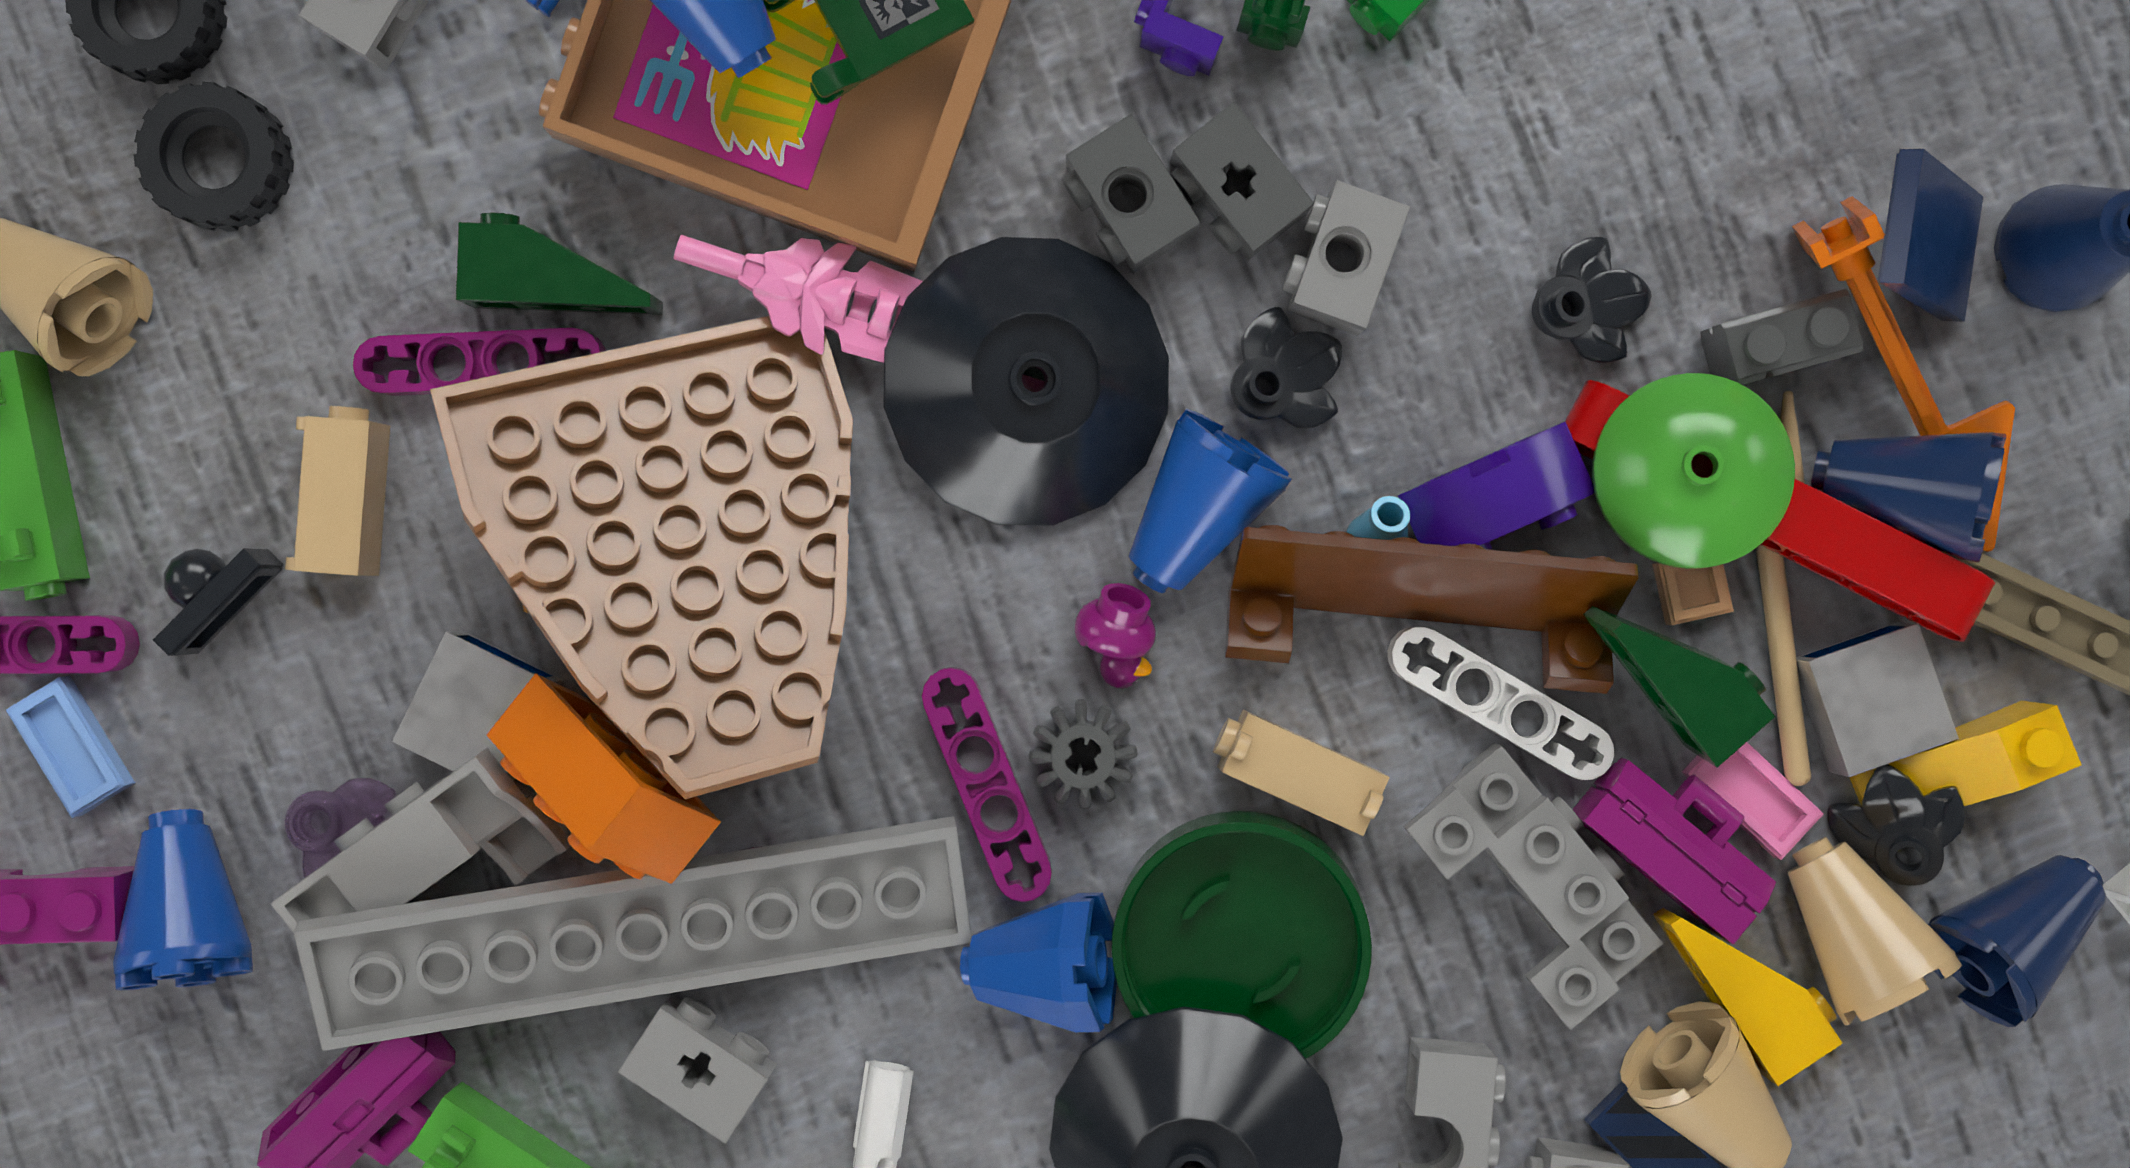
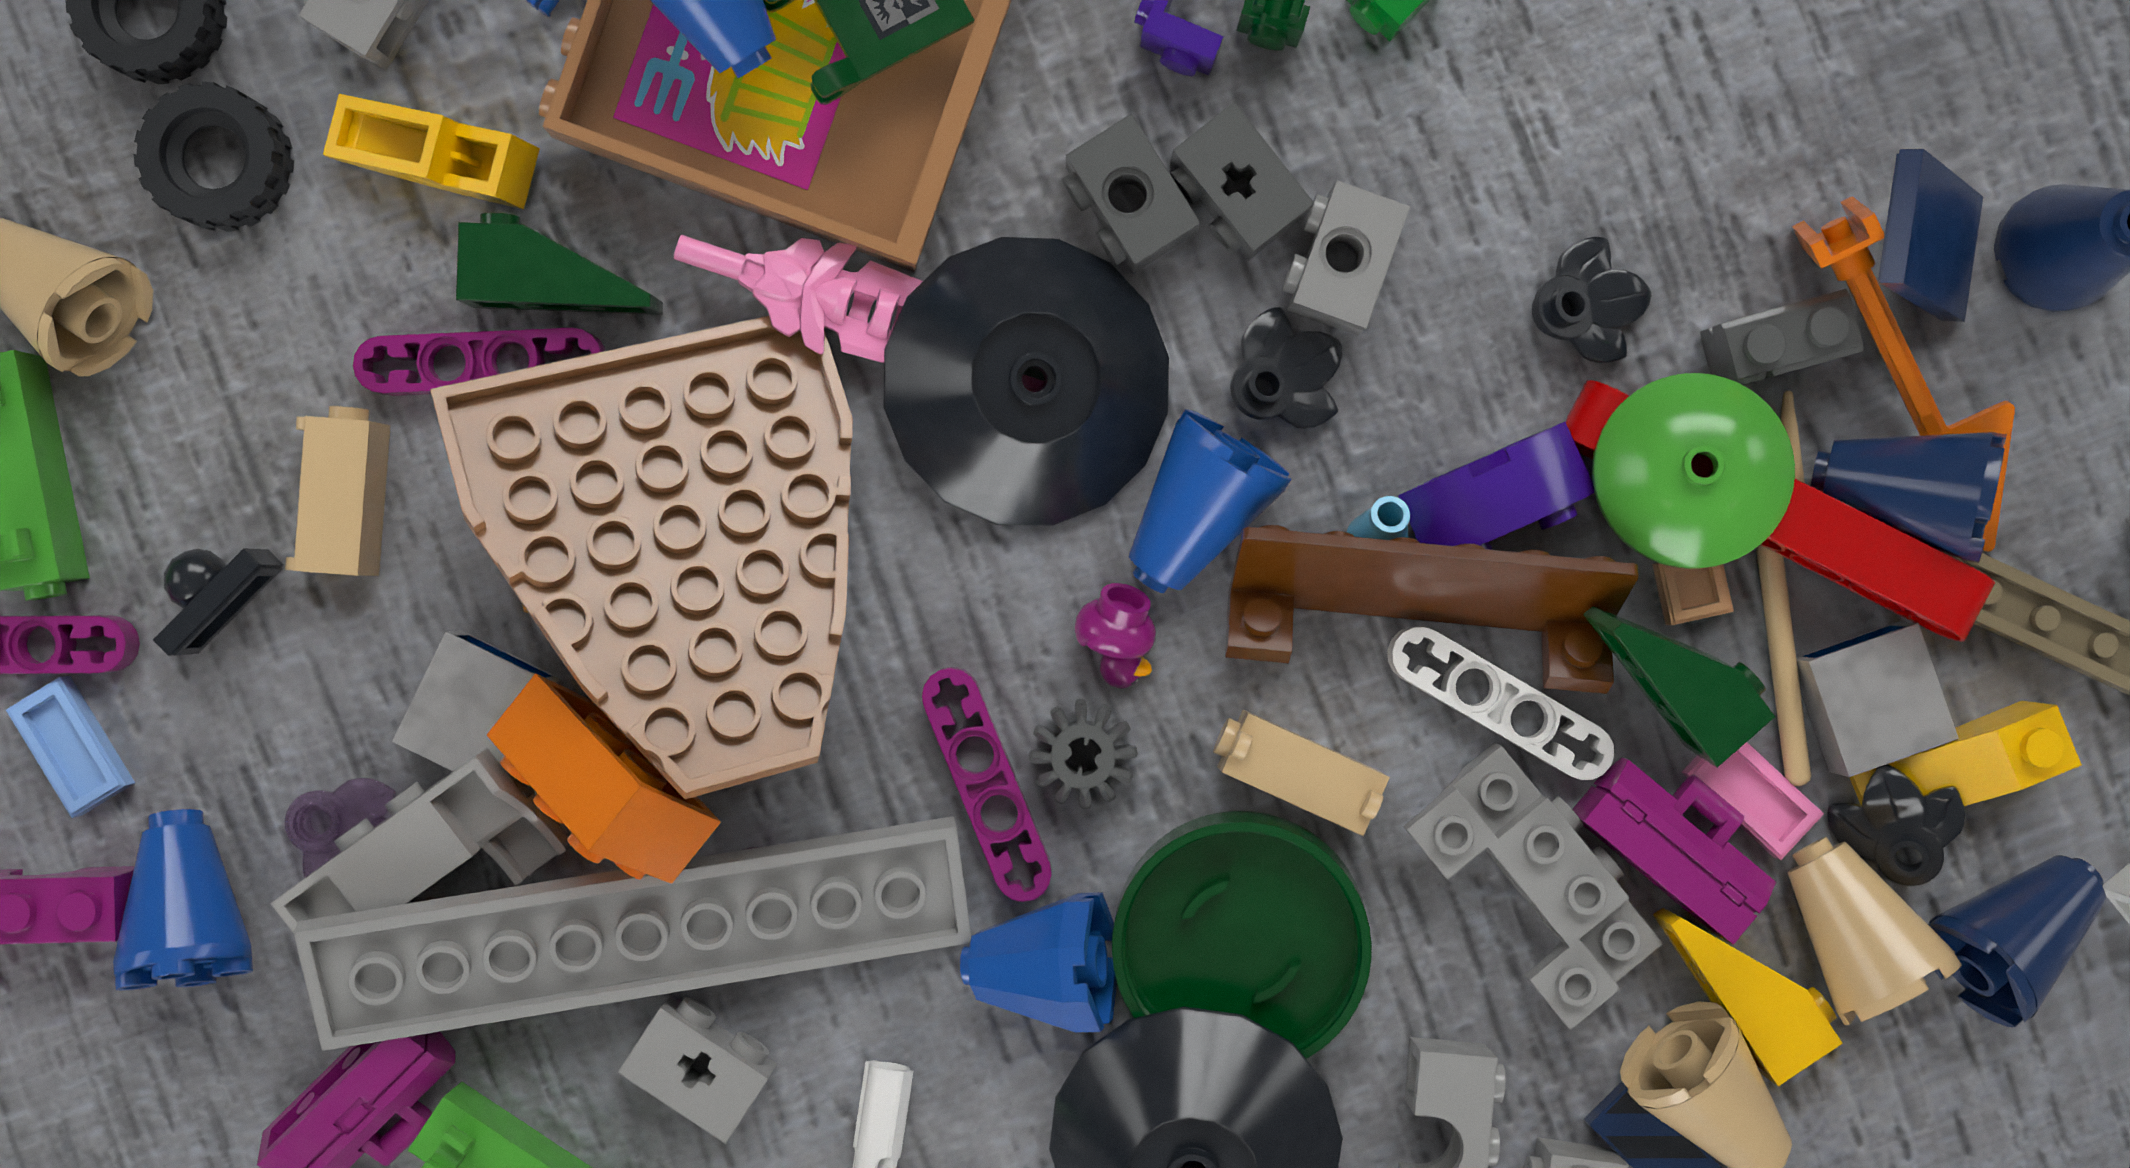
none -> yellow slope [323,94,540,210]

